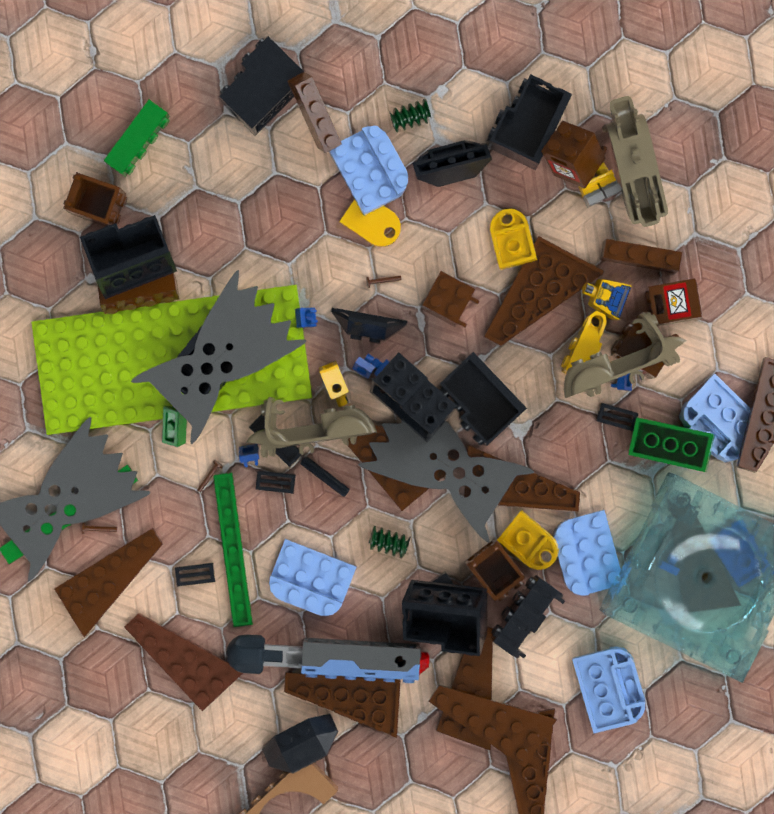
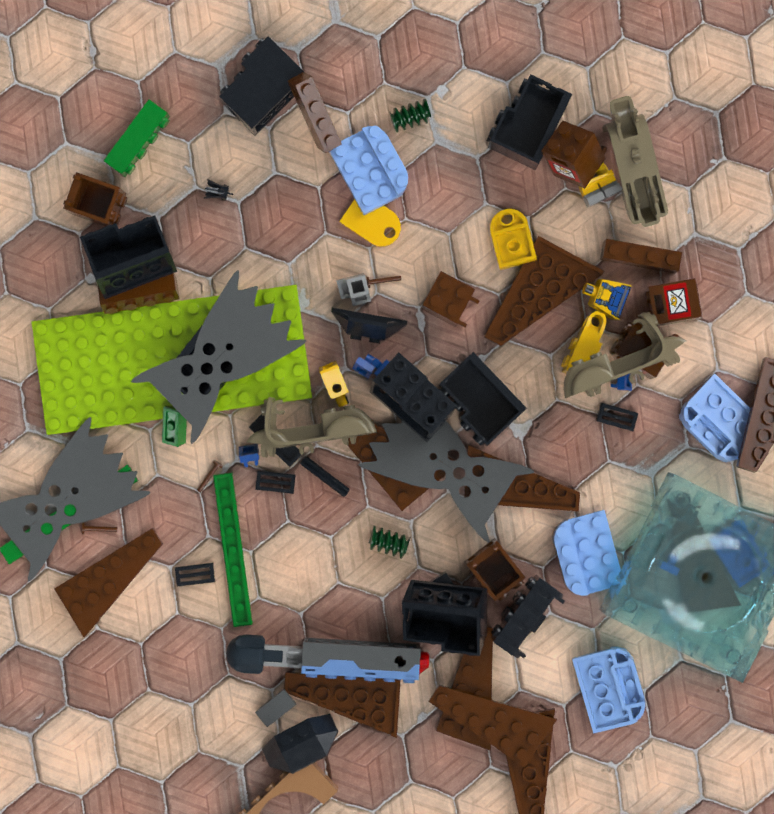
copper wing [124,613,243,711] -> none
light blue plate [269,539,357,616] -> none
blue tile [295,308,318,328] -> none
black wedge [412,140,492,187] -> none
yellow tile [497,510,559,570] -> none
green brick [628,417,715,473] -> none
none -> black piece [204,179,233,200]
none -> dark grey slope [255,689,296,727]
none -> light grey brick [336,273,371,306]

